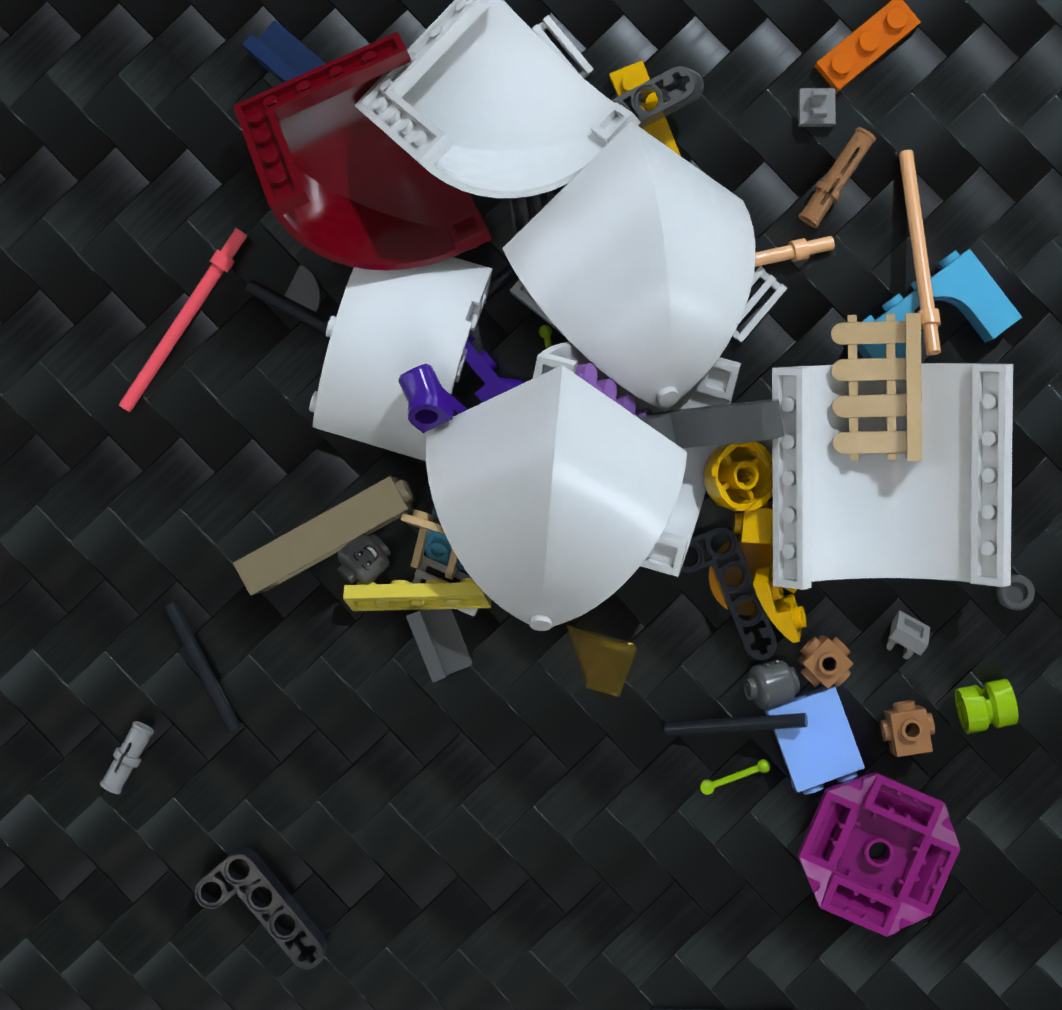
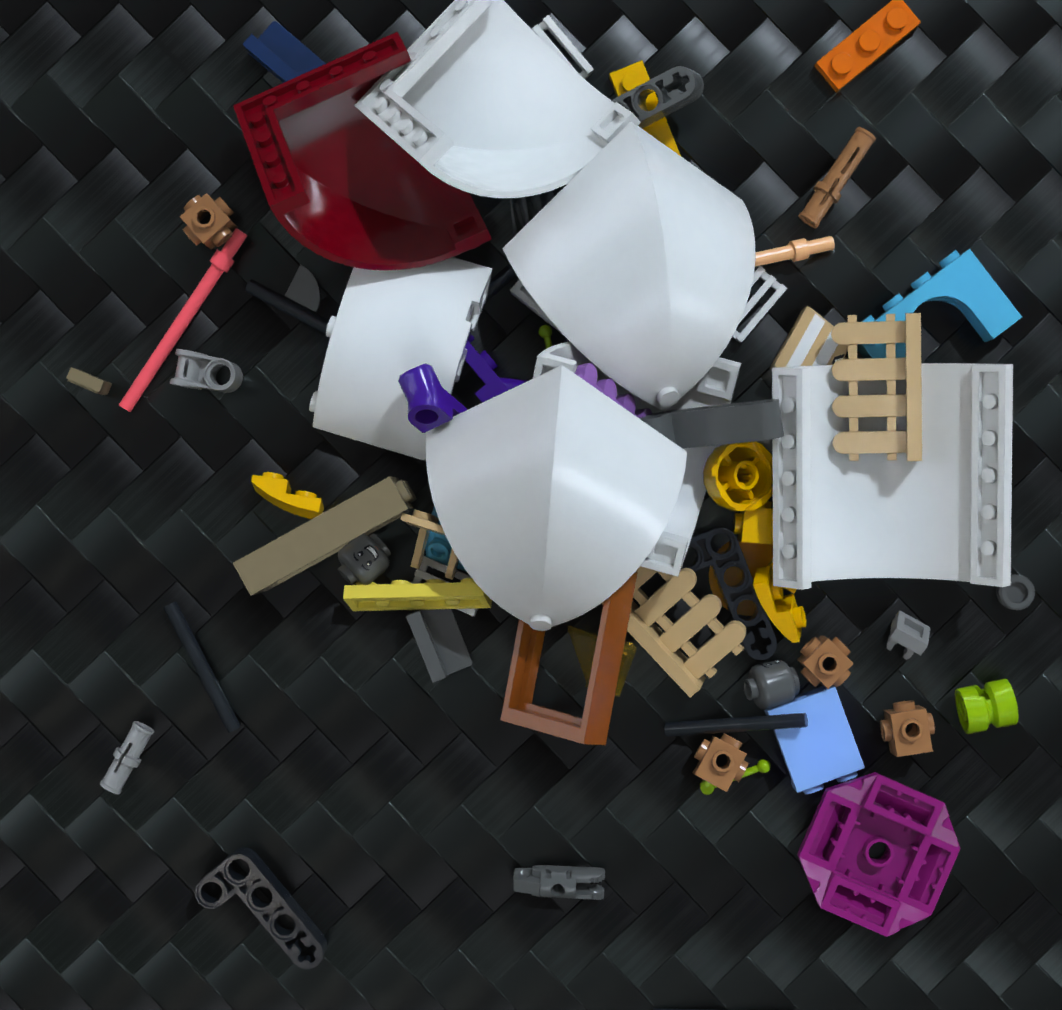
light grey tile [798,88,836,127] -> none
light nougat bar [899,150,941,355] -> none
none -> dark tan tile [66,367,112,396]
none -> light grey piece [170,349,243,393]
none -> medium nougat brick [180,193,238,250]
none -> yellow slope [251,472,324,519]
none -> dark orange door [500,572,638,745]
none -> dark grey hinge [513,865,605,900]
none -> tan fence [602,566,746,698]
none -> medium nougat brick [693,733,749,792]
none -> torso [770,306,848,370]

